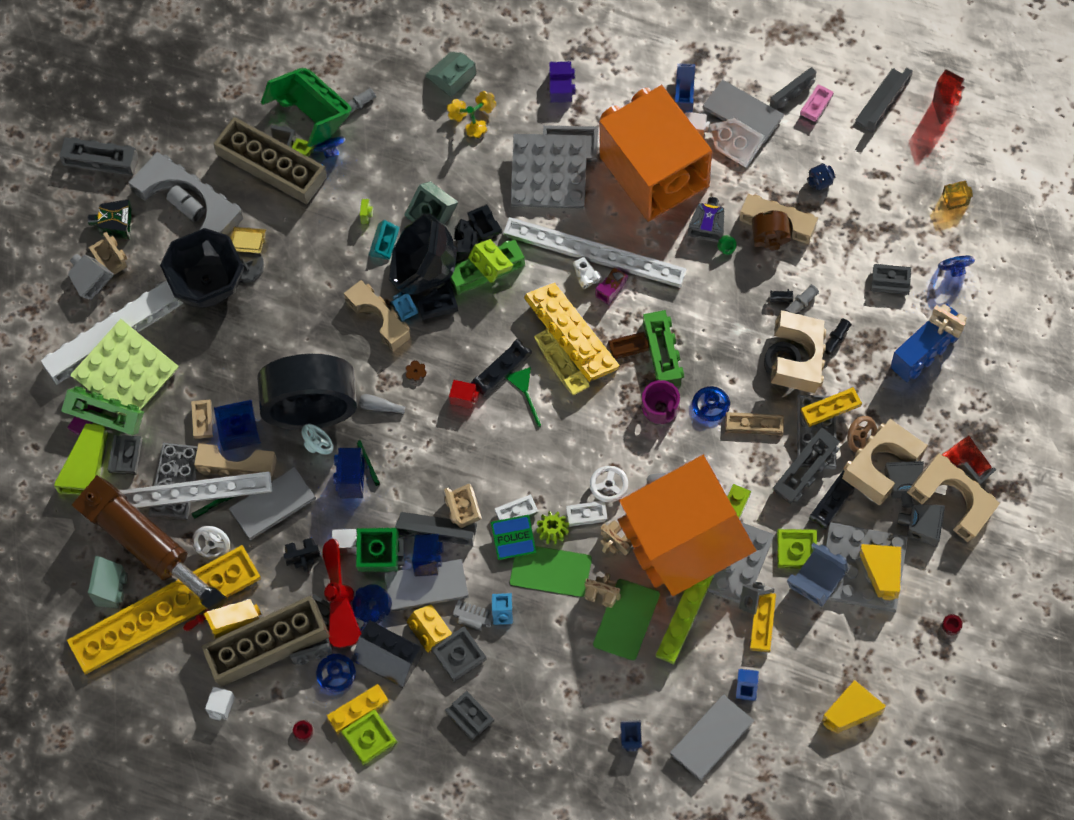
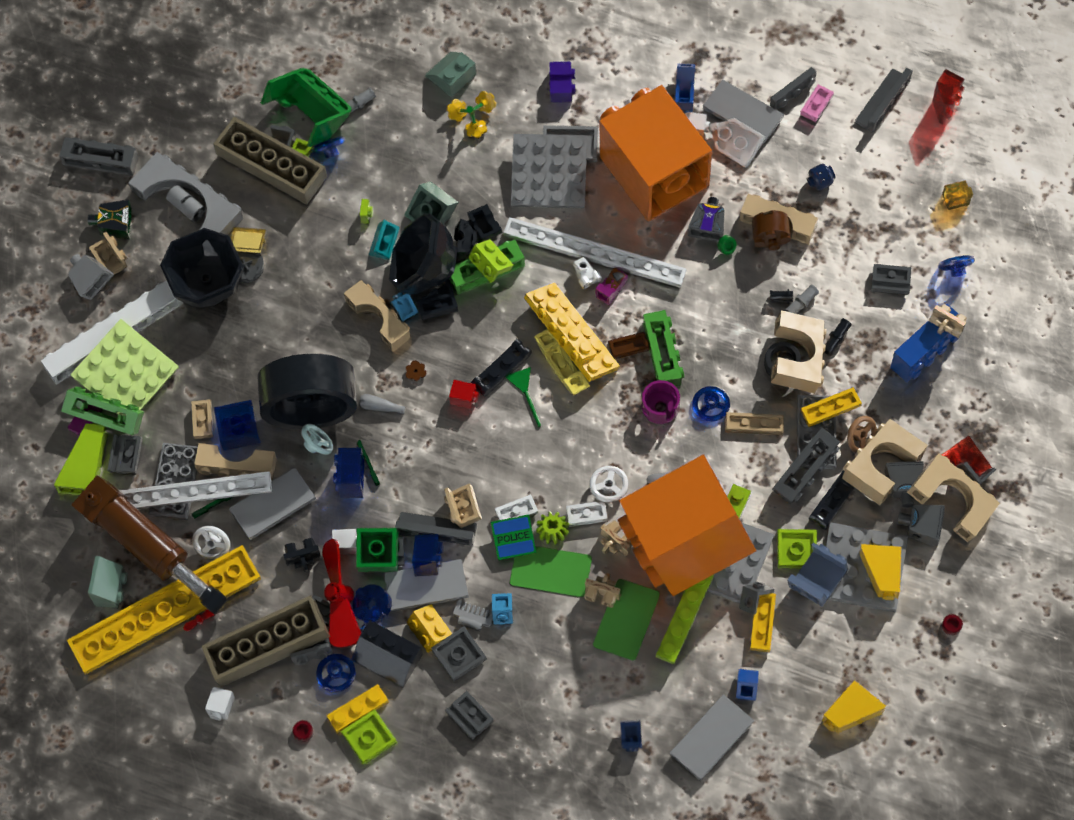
yellow slope [204,599,262,639] -> none

